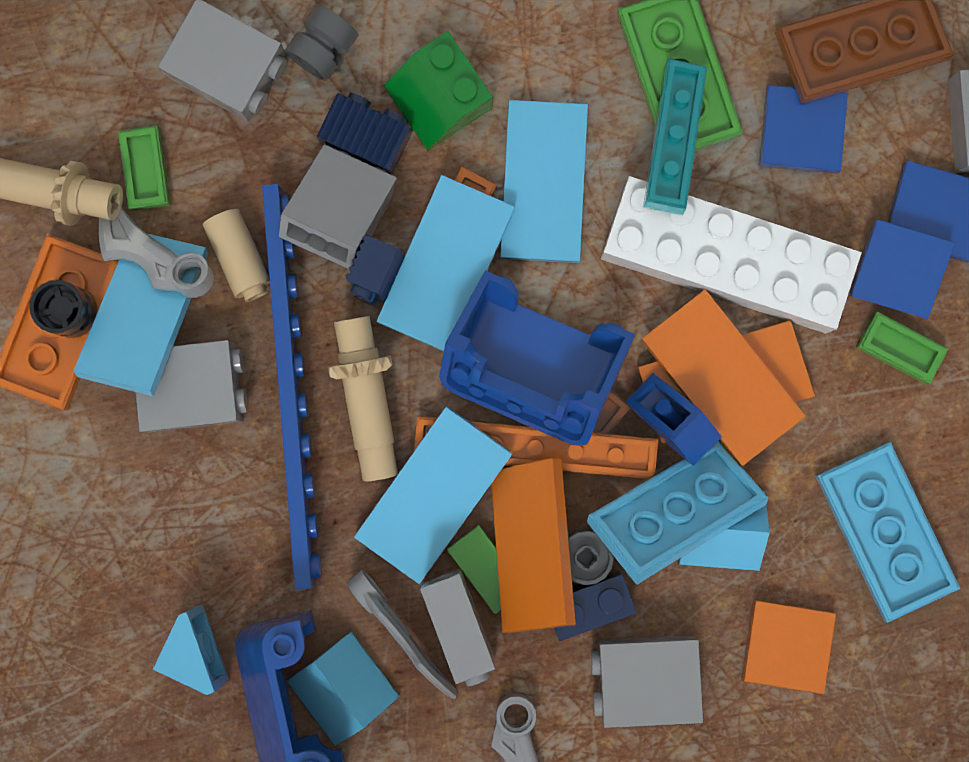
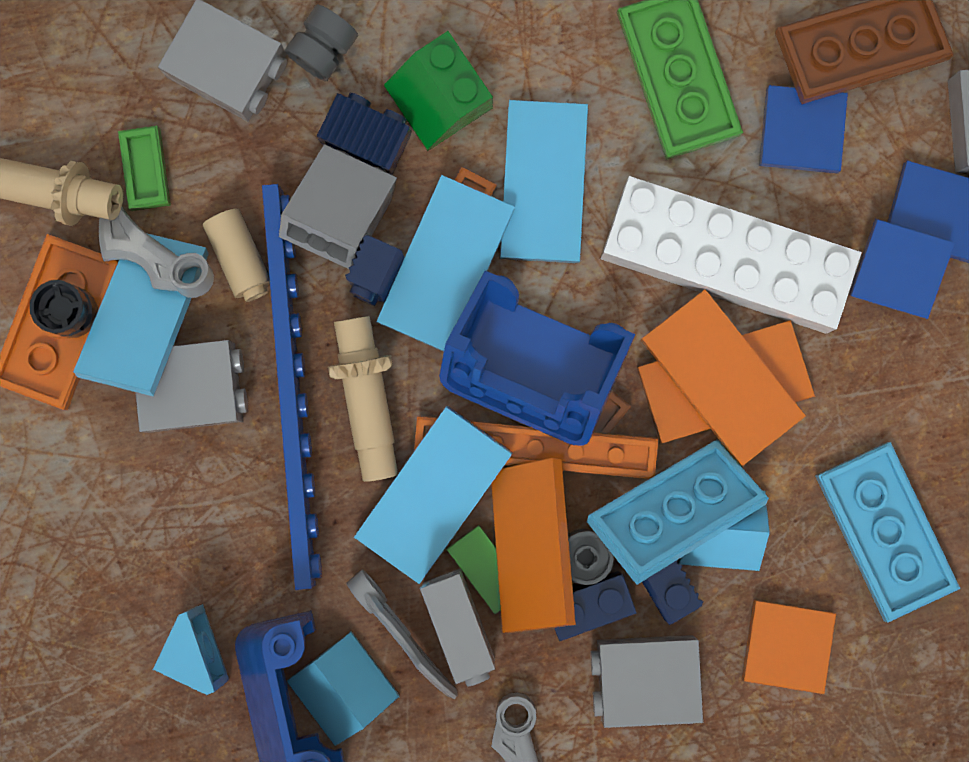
blue slope [625,373,722,466] -> none
teal tile [643,58,707,215] -> none
bright green tile [856,312,948,385] -> none
none -> dark blue brick [642,560,703,625]

